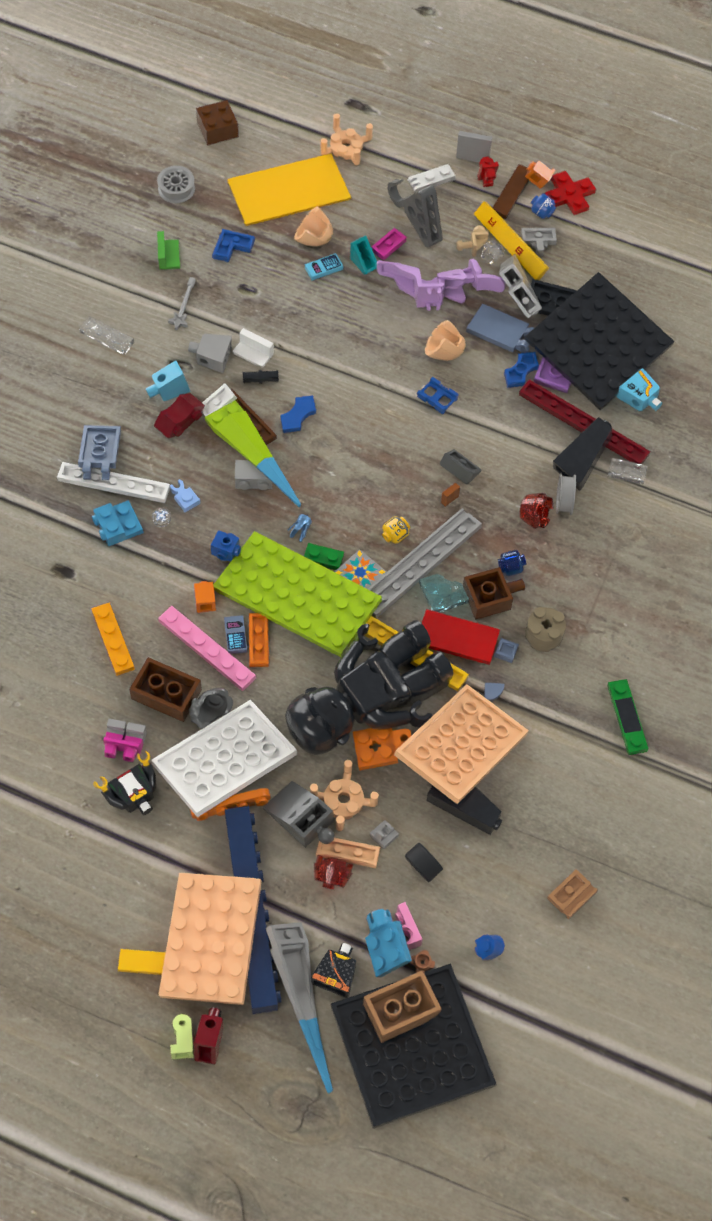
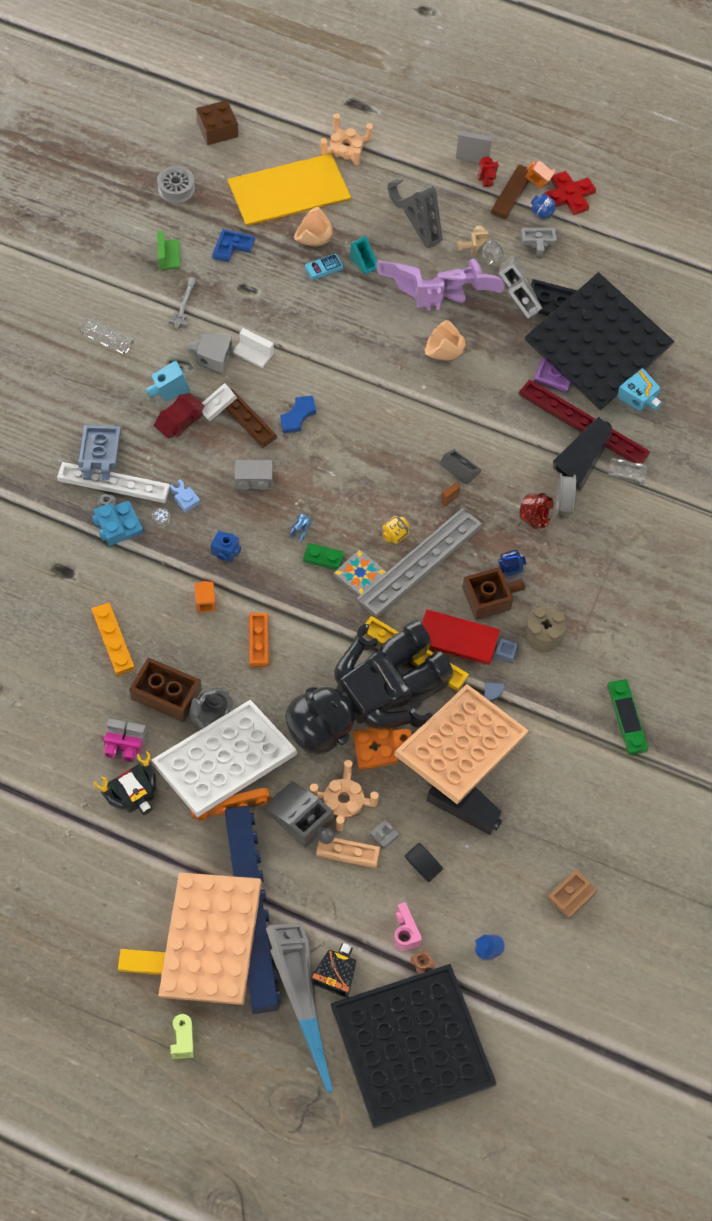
bright pink plate [158,606,256,691] -> none
dark red torso [194,1008,223,1065] -> none
lime plate [205,400,301,508] -> none
lime plate [213,531,382,657] -> none
tile [224,615,247,654] -> none
black pin [243,369,279,384] -> none
clear red cone [313,855,353,890] -> none
medium nougat brick [363,970,441,1043] -> none
dark azure plate [365,909,412,977] -> none
dark pink plate [371,228,407,261] -> none
white hinge [408,164,456,193] -> none
blue piece [417,377,459,414] -> none
clear light blue plate [419,574,469,612] -> none
sand blue tile [466,303,534,353] -> none
yellow tile [474,201,549,280] -> none
blue tile [504,352,539,388] -> none
none -> light grey plate [97,494,115,507]

